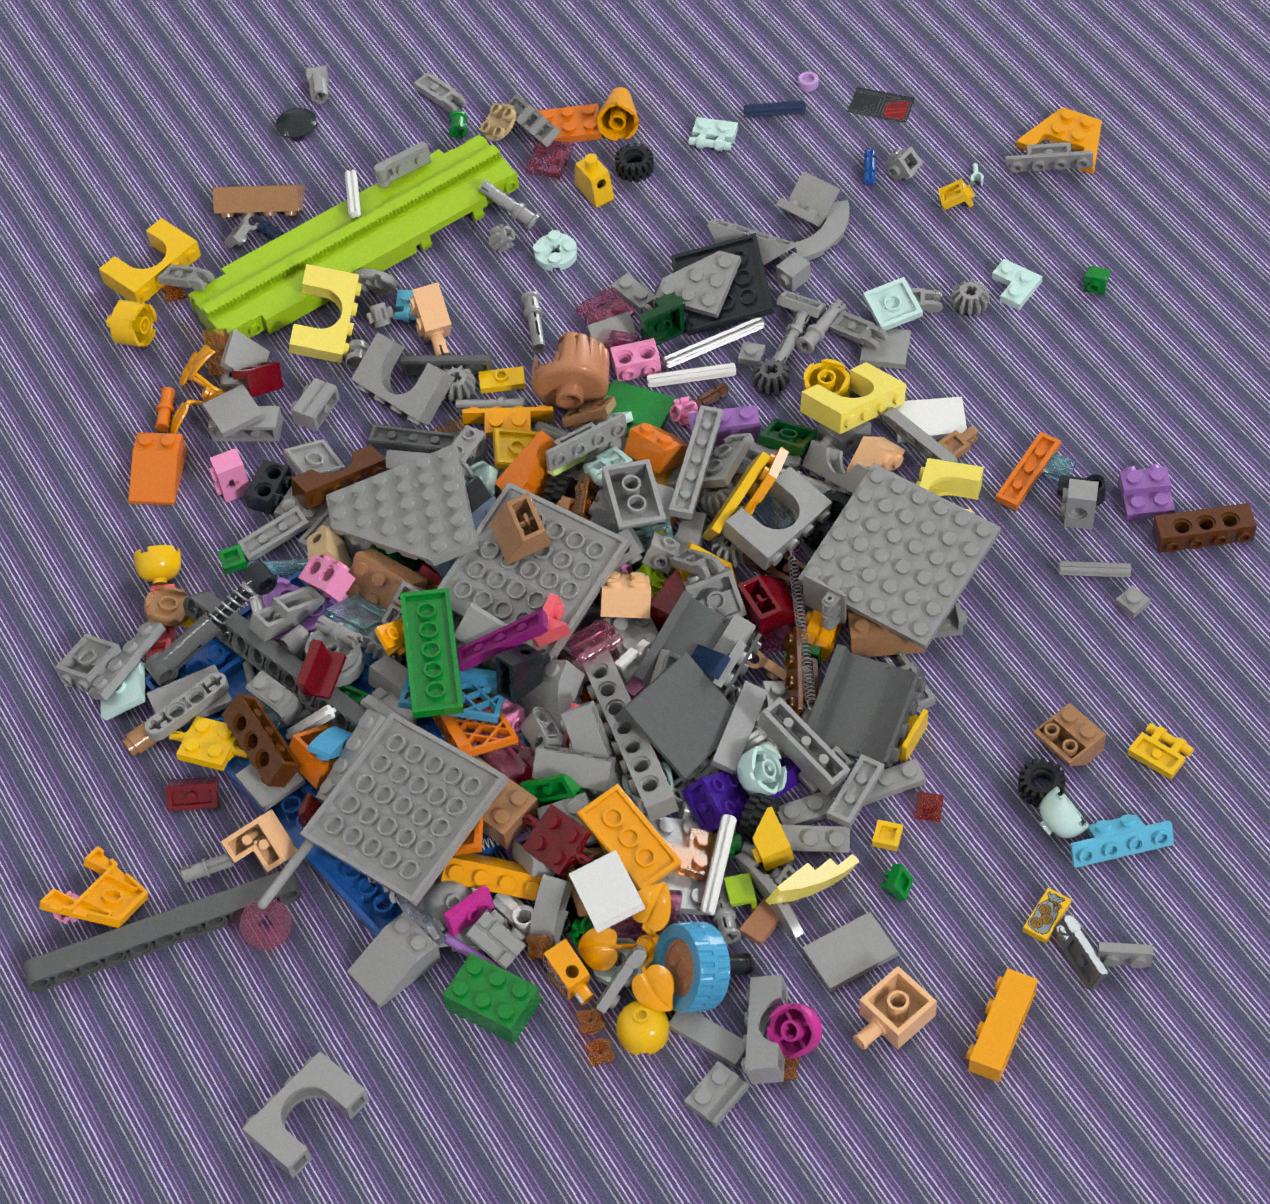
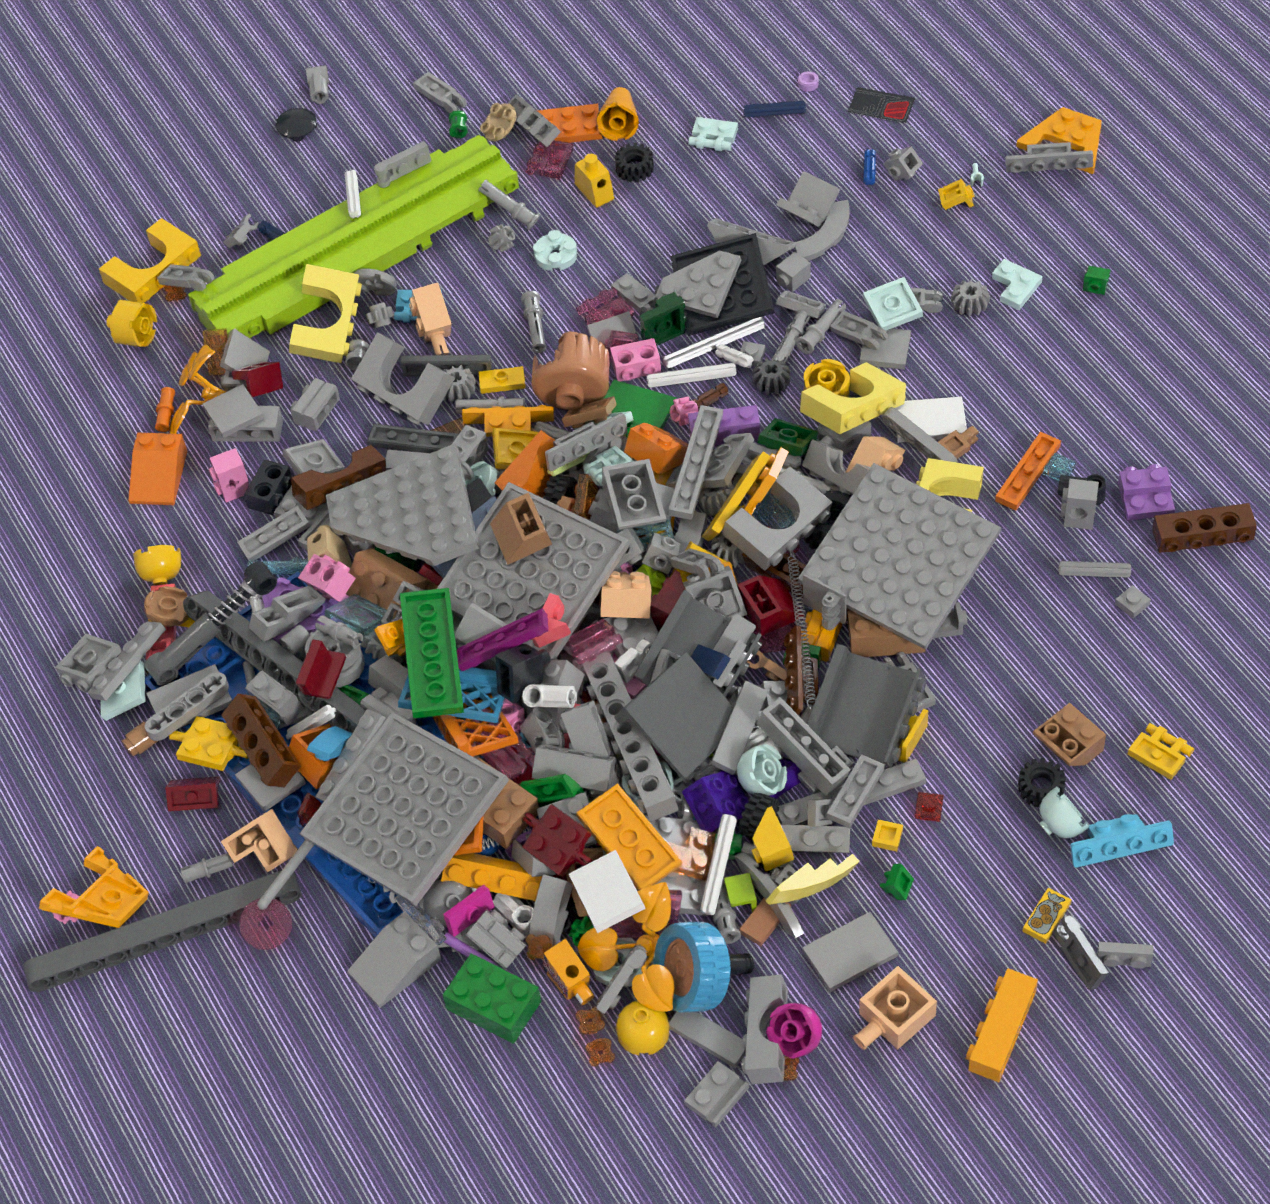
medium nougat slope [212,184,305,217] -> none
green tile [217,544,248,575] -> none
light grey arch [242,1051,370,1179] -> none
none -> white piece [522,684,577,708]
none -> white axle [715,345,753,368]
none -> light grey plate [807,798,833,826]

